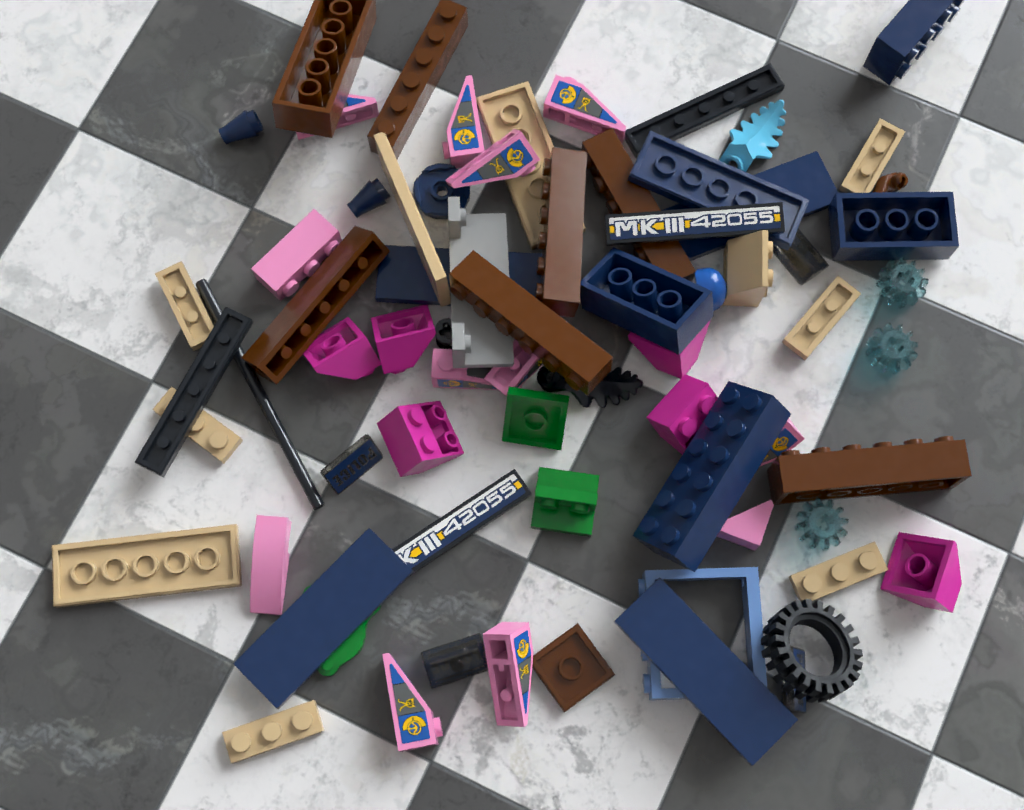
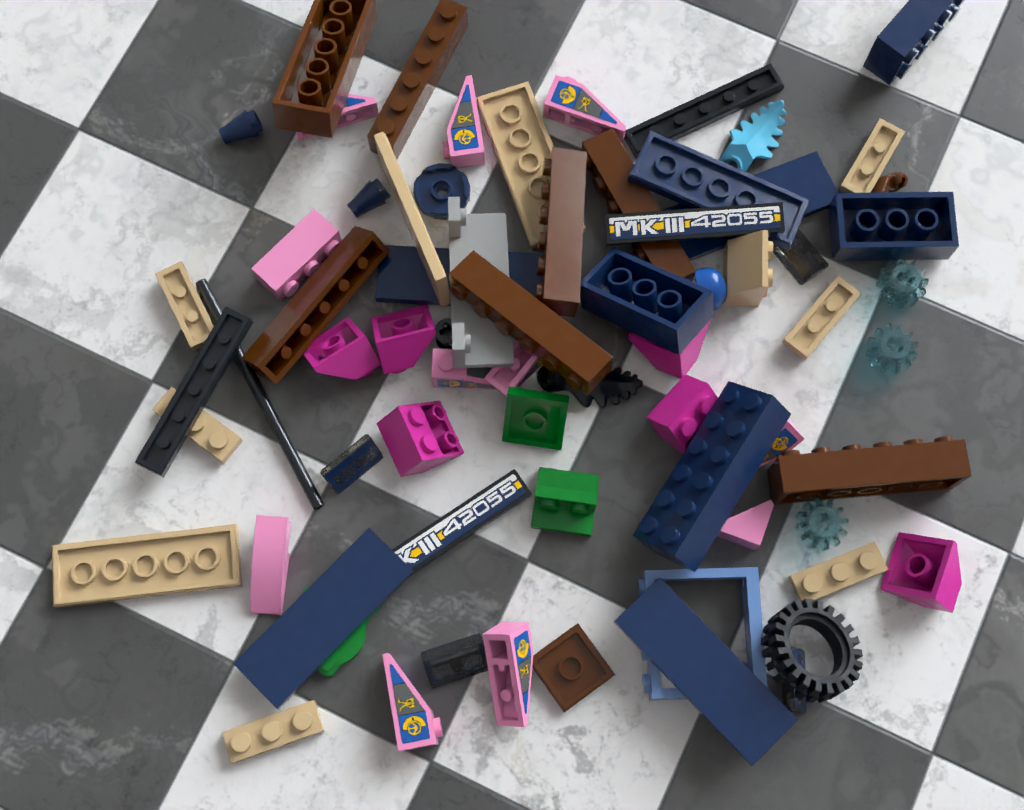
slope [445,129,540,188] -> none

